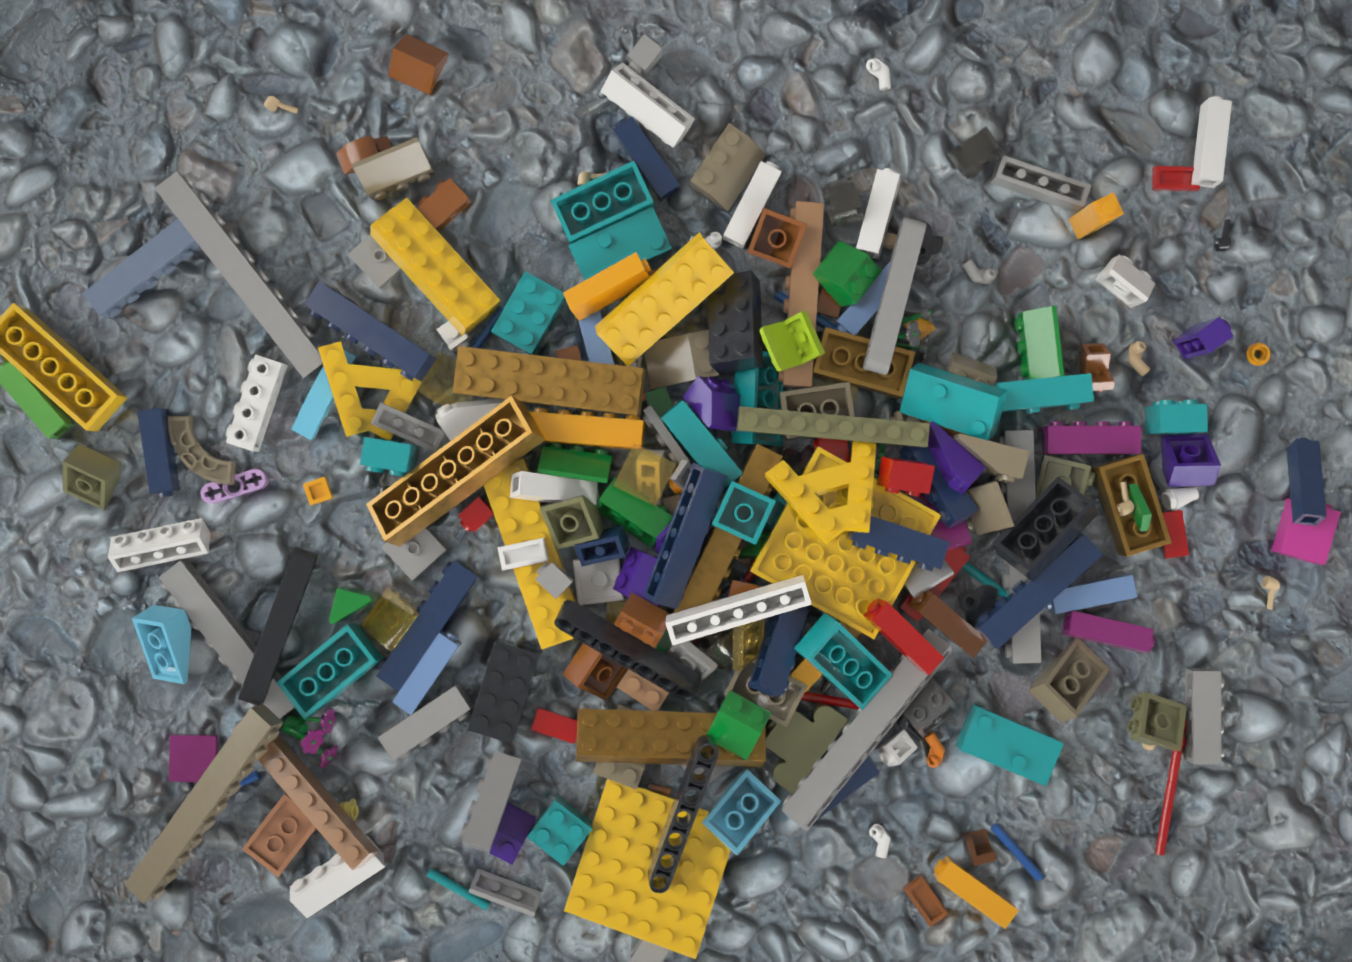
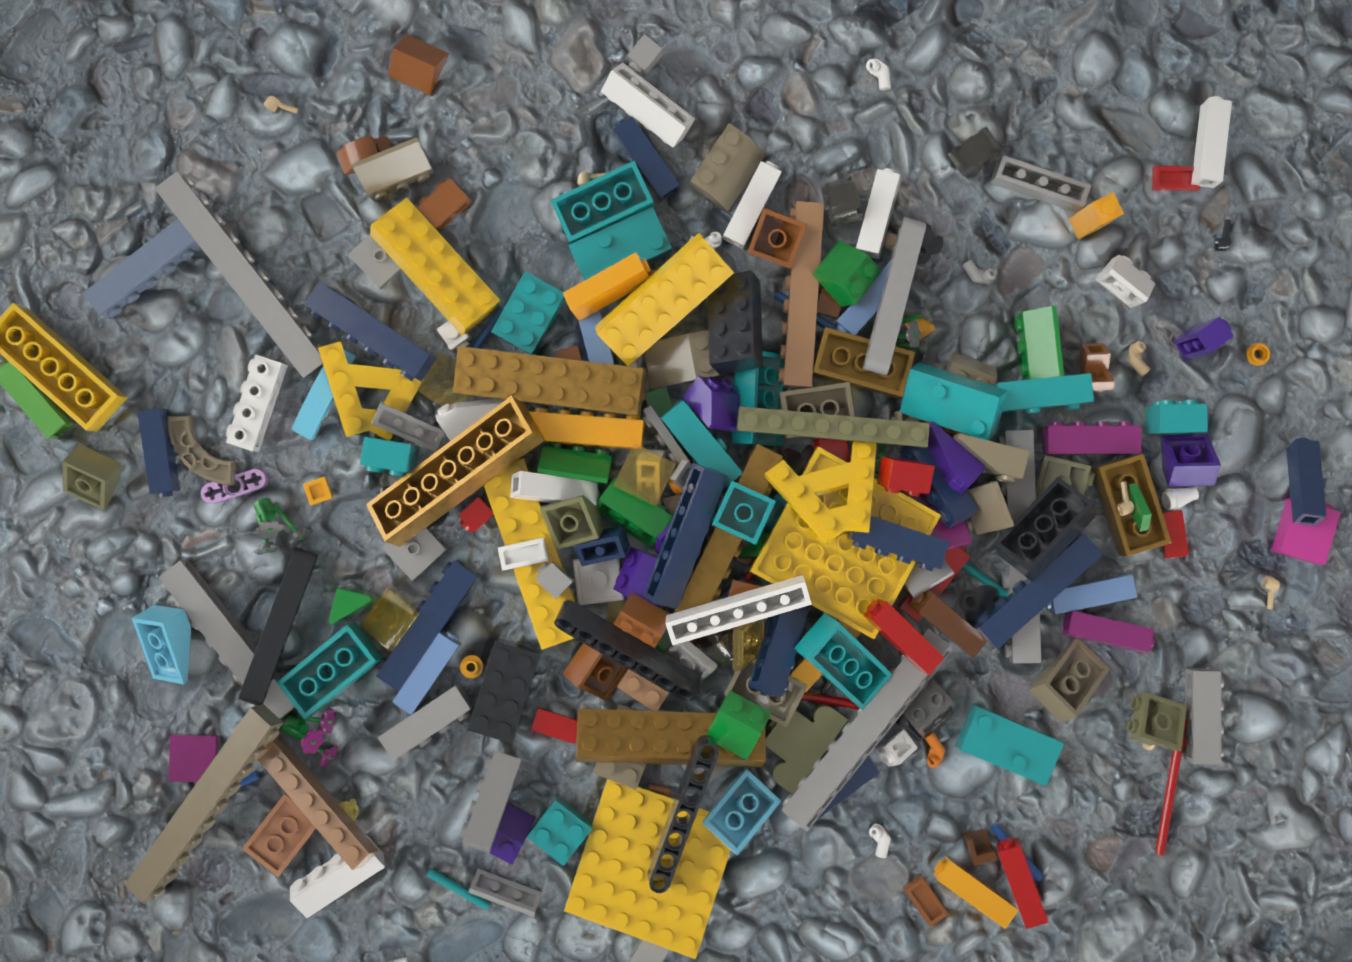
white brick [108,518,211,572] -> none
lime bracket [760,310,825,372] -> none
none -> plant [253,498,313,555]
none -> light orange plate [460,655,484,678]
none -> red brick [997,837,1049,929]

